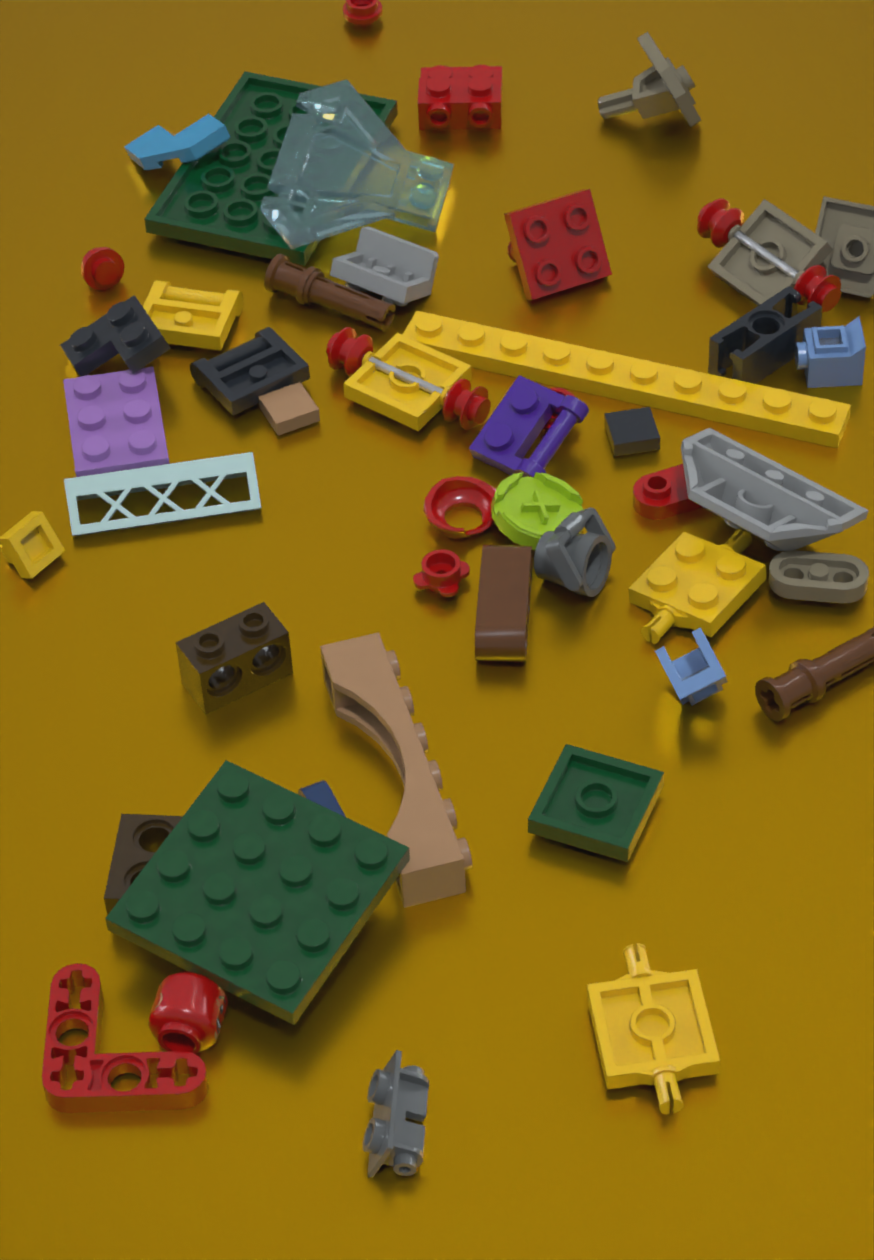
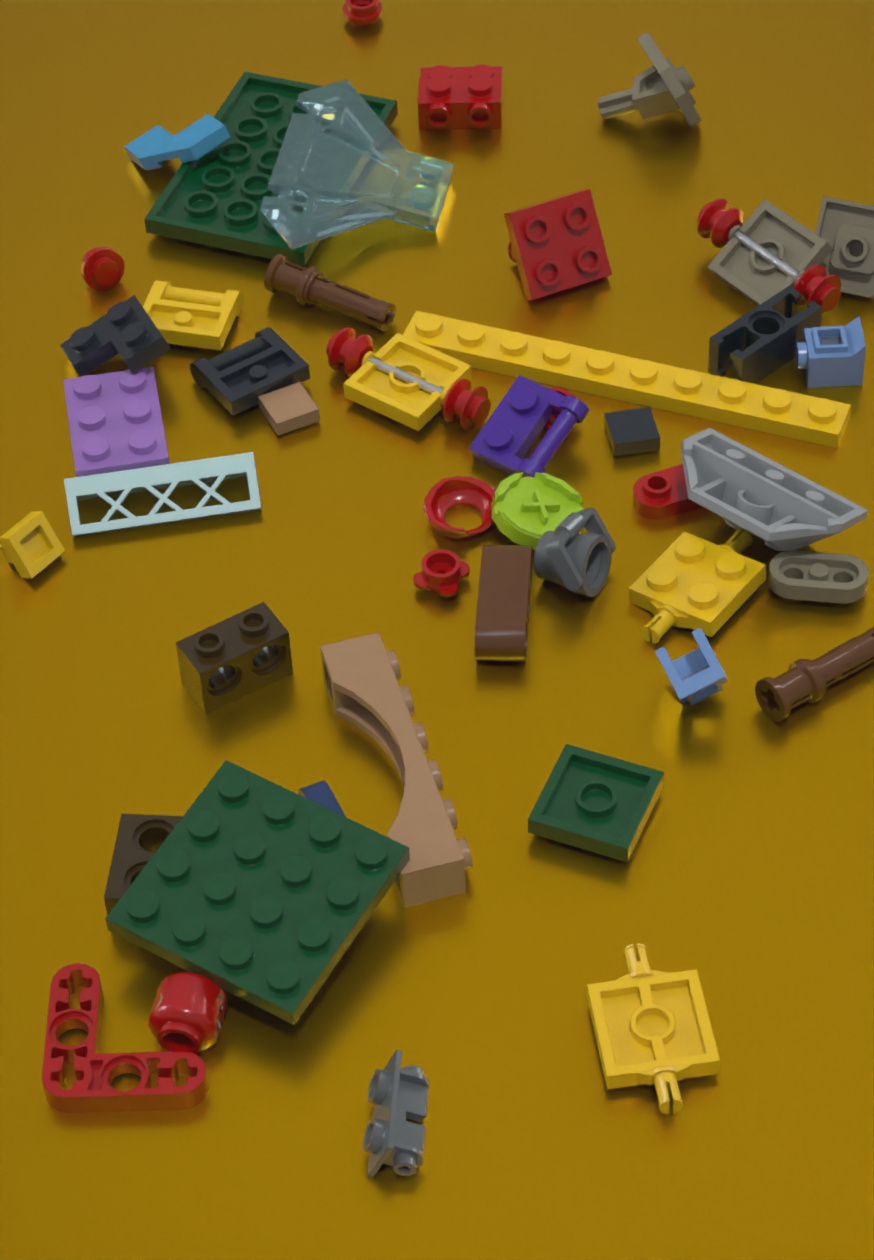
light grey bracket [330,226,439,306] -> none

